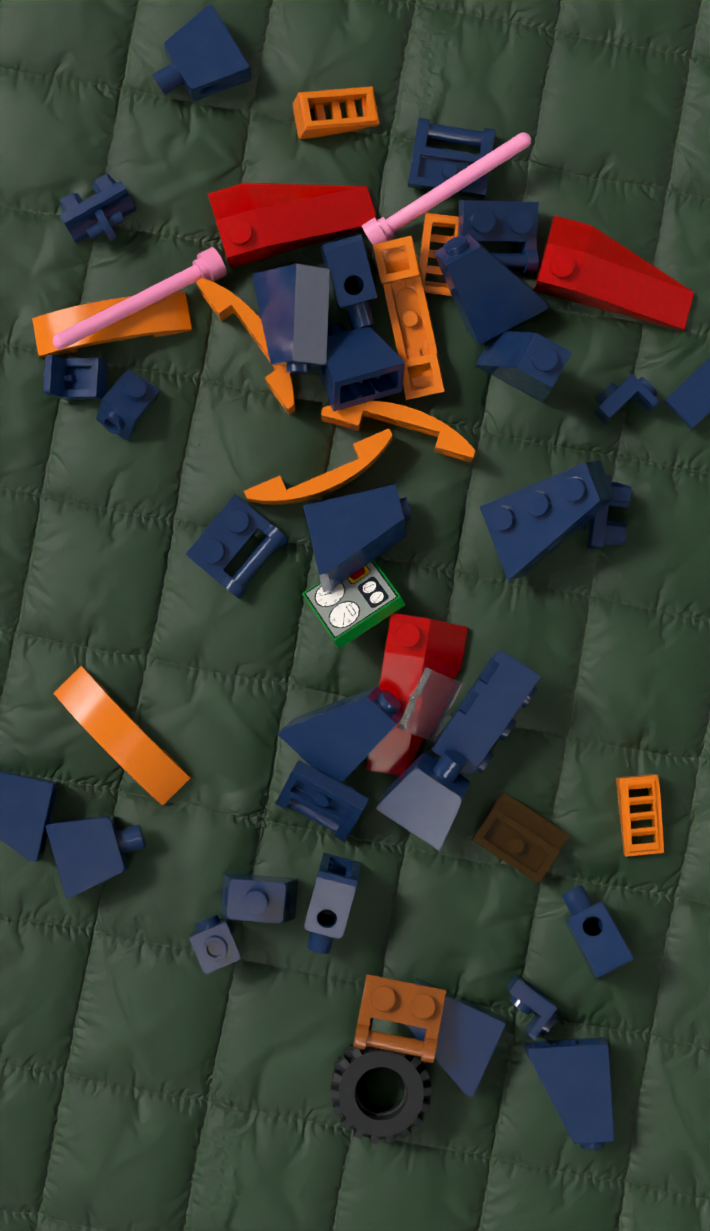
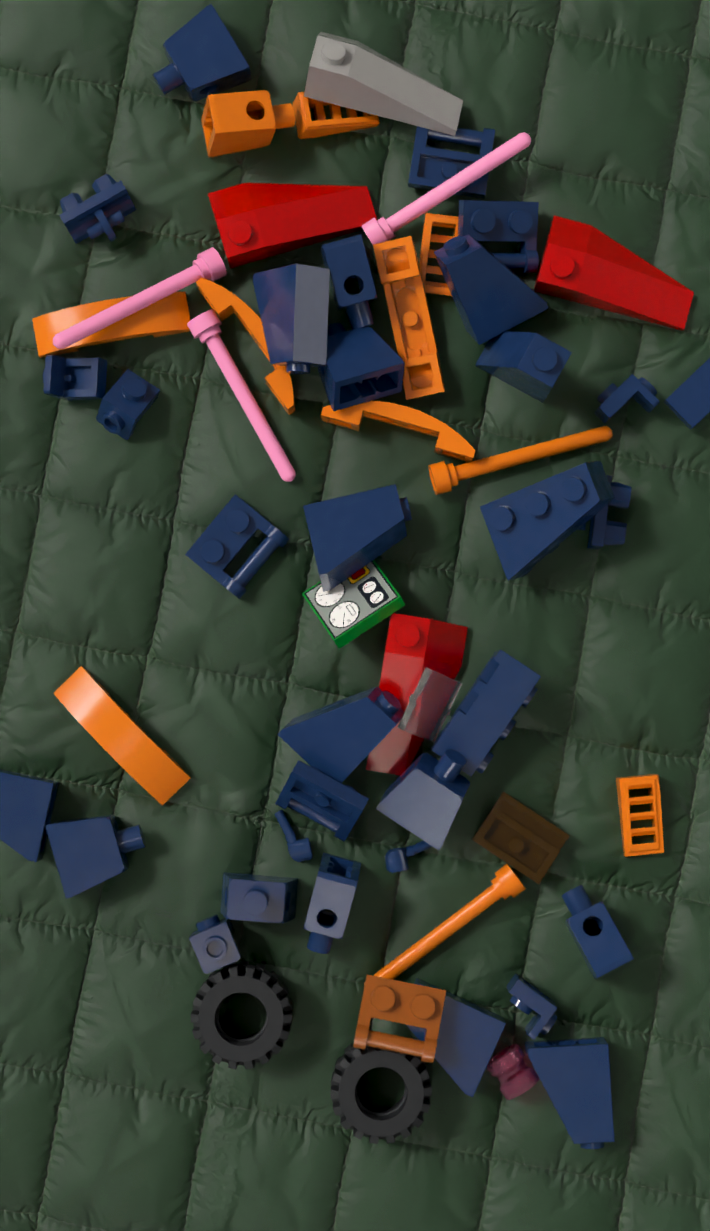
orange slope [244,429,392,505] -> none
none -> bright pink piece [187,309,296,482]
none -> black tyre [191,961,293,1069]
none -> orange torso [201,90,295,158]
none -> dark blue hand [274,810,313,862]
none -> light grey wedge [304,32,463,136]
none -> orange piece [364,864,526,985]
none -> dark blue hand [385,840,433,873]
none -> orange piece [428,426,613,495]
none -> clear pink wheel [486,1044,539,1100]

